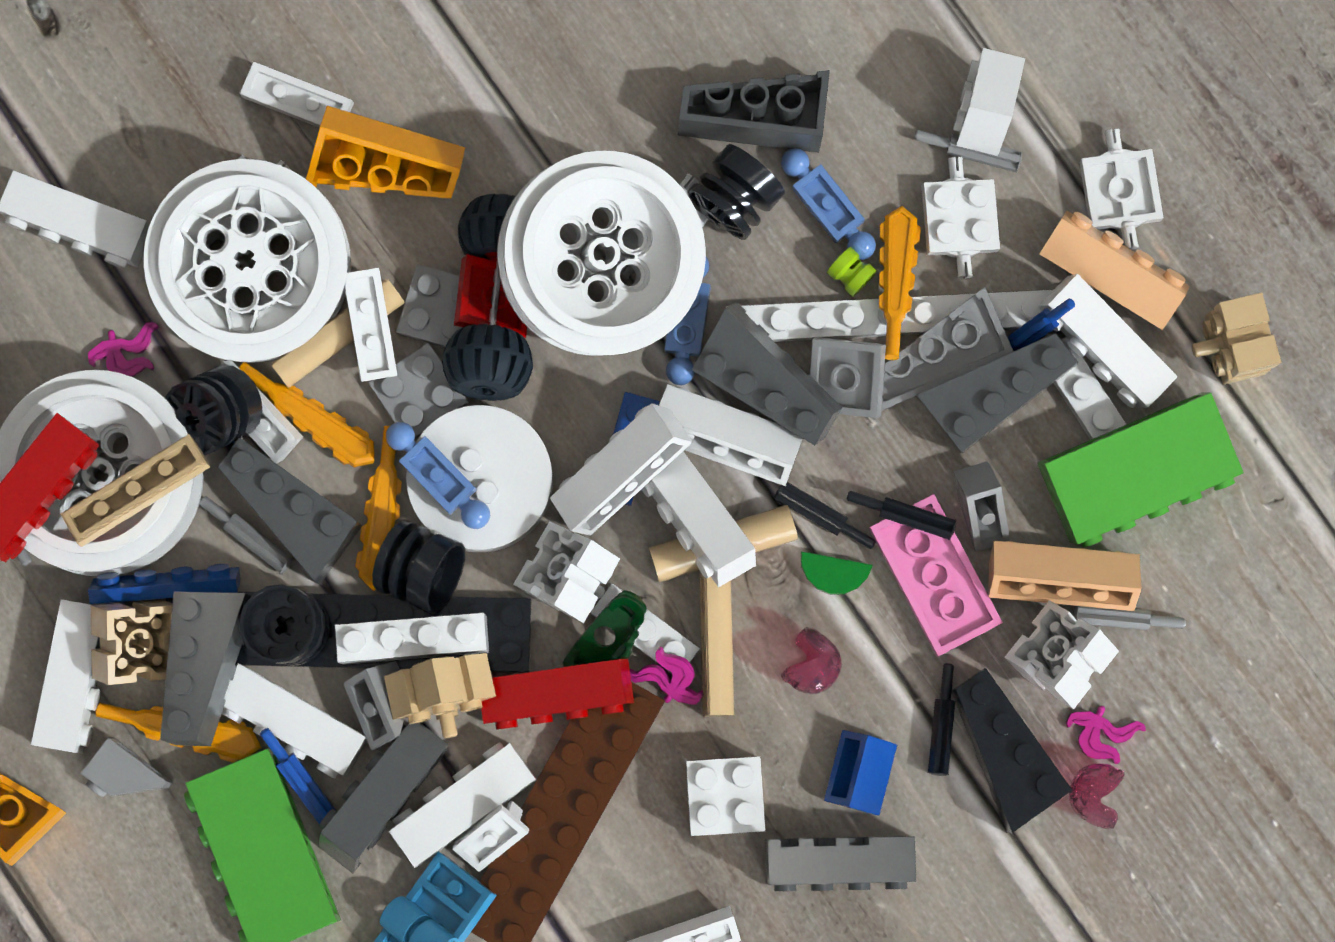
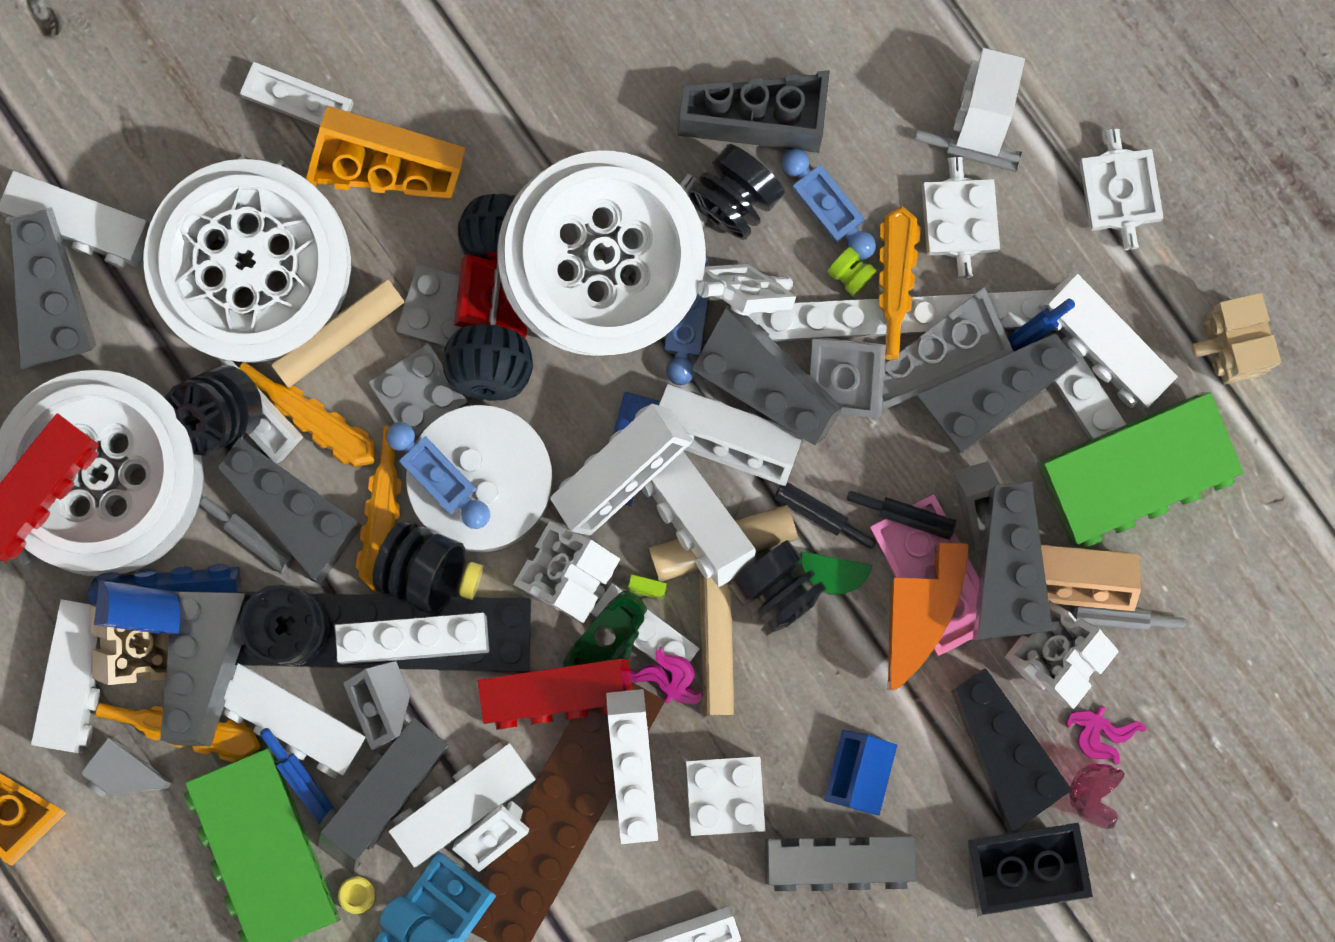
tan brick [60,434,211,547] -> none
dark pink piece [88,322,159,377] -> none
white plate [344,268,397,382] -> none
tan brick [384,653,496,739] -> none
clear pink helmet [781,627,842,694] -> none
black axle [927,663,956,776] -> none
light nougat brick [1040,211,1189,330] -> none
none -> dark grey wedge [10,207,96,371]
none -> blue brick [94,581,180,635]
none -> light yellow tile [338,876,376,914]
none -> light yellow tile [459,562,483,600]
none -> white brick [606,689,658,844]
none -> lime tile [628,574,667,600]
none -> white plate [698,264,797,316]
none -> black wheel [728,540,827,636]
none -> orange slope [887,542,969,691]
none -> black slope [968,822,1093,917]
none -> dark grey wedge [972,481,1052,641]

